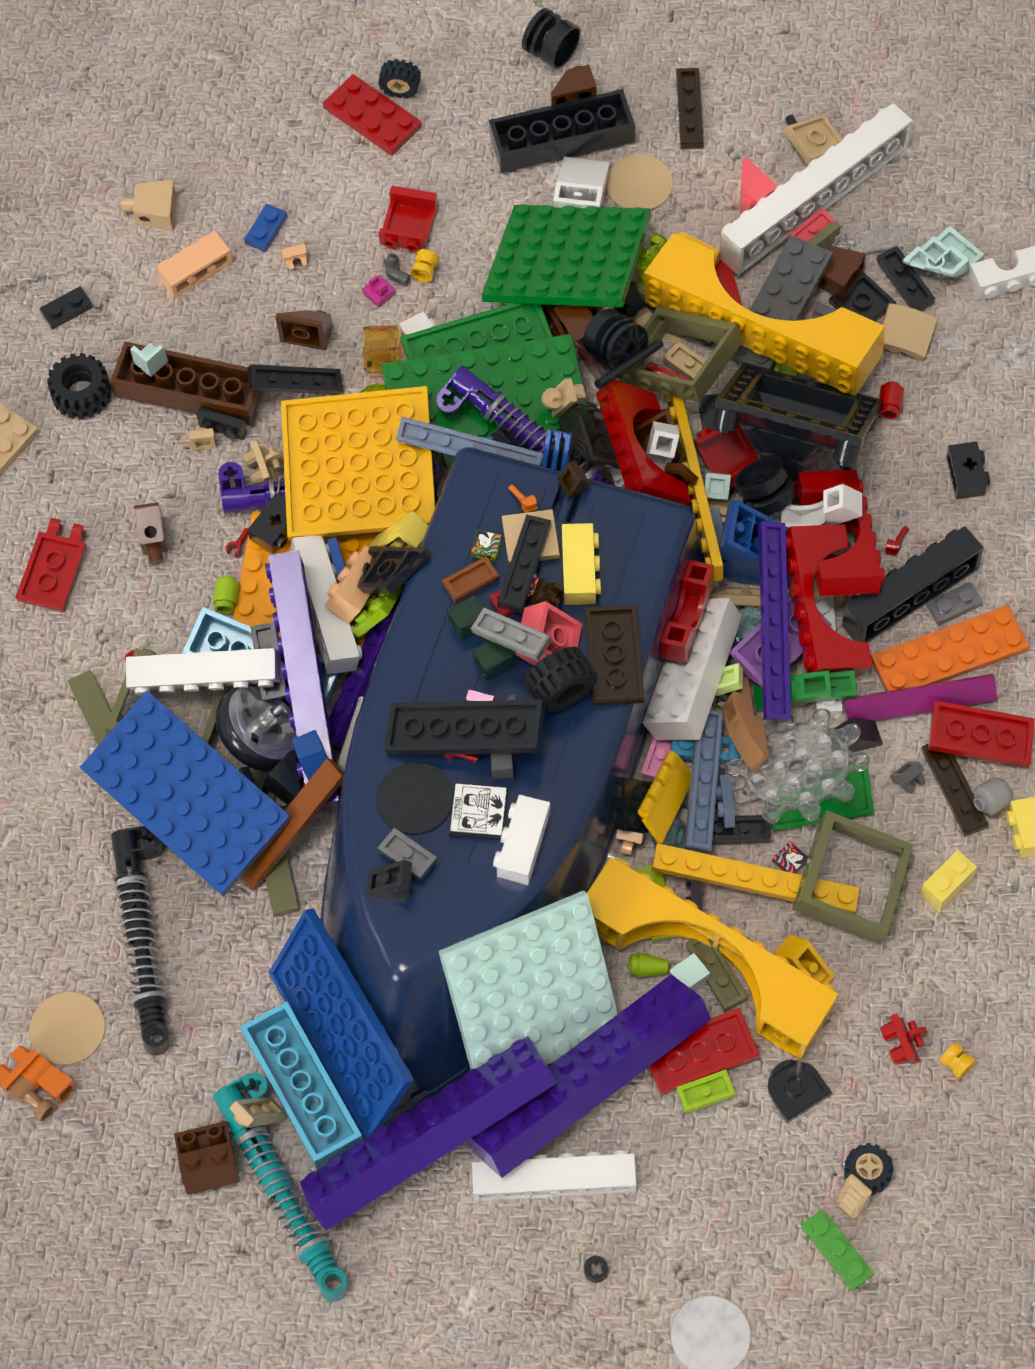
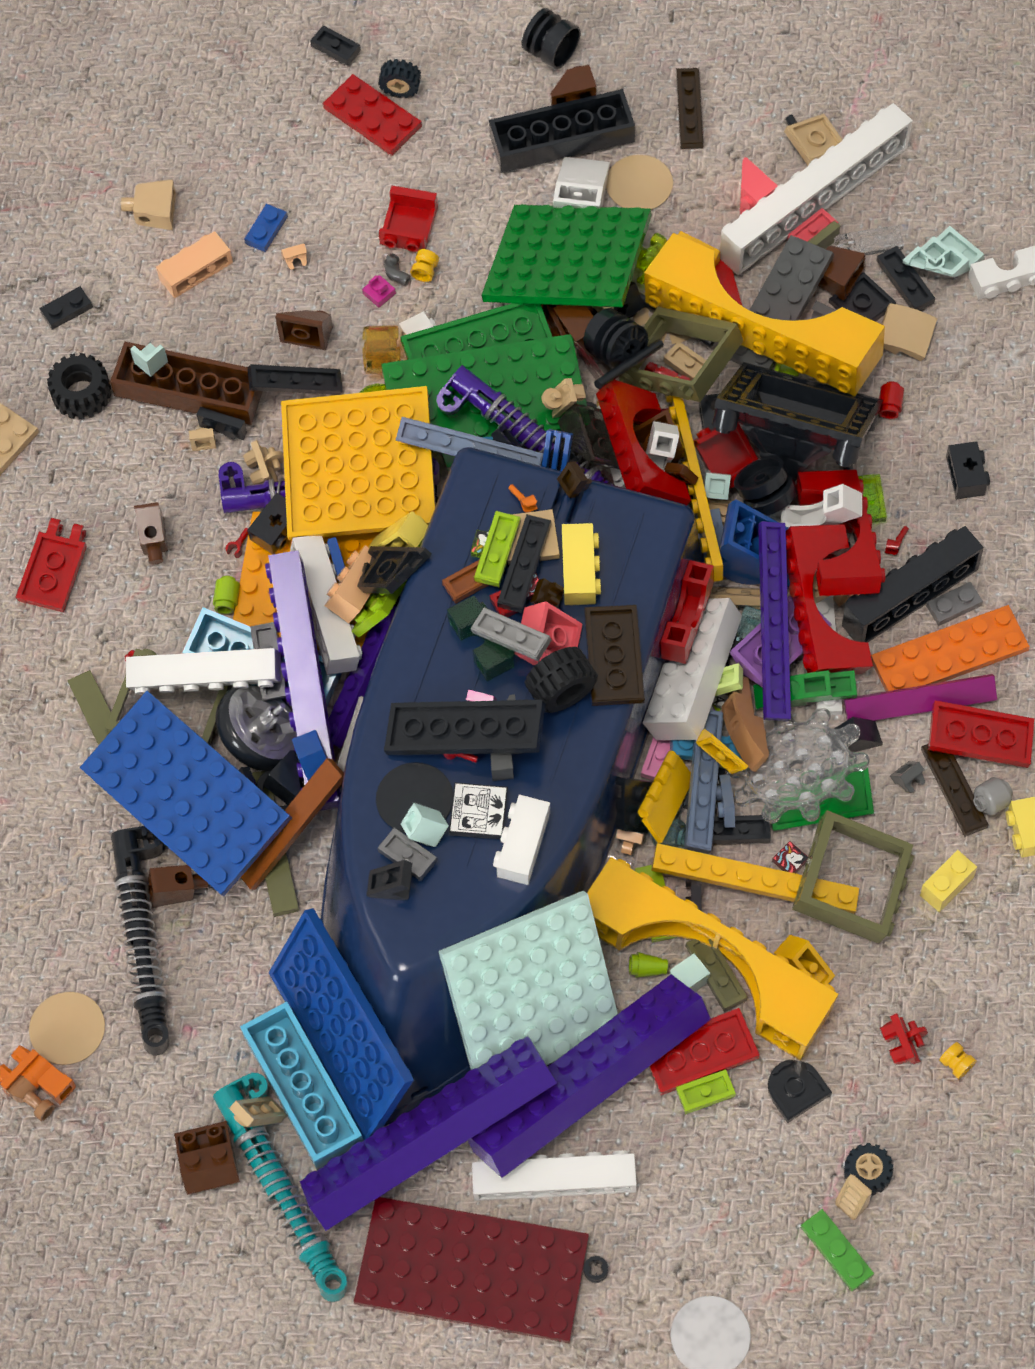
none -> reddish brown torso [148,865,208,908]
none -> black plate [310,25,361,66]
none -> dark red plate [354,1197,589,1343]
none -> light aqua panel [401,803,448,847]
none -> lime tile [474,511,521,587]
none -> yellow slope [696,729,748,774]
none -> clear neon green plate [858,474,887,523]

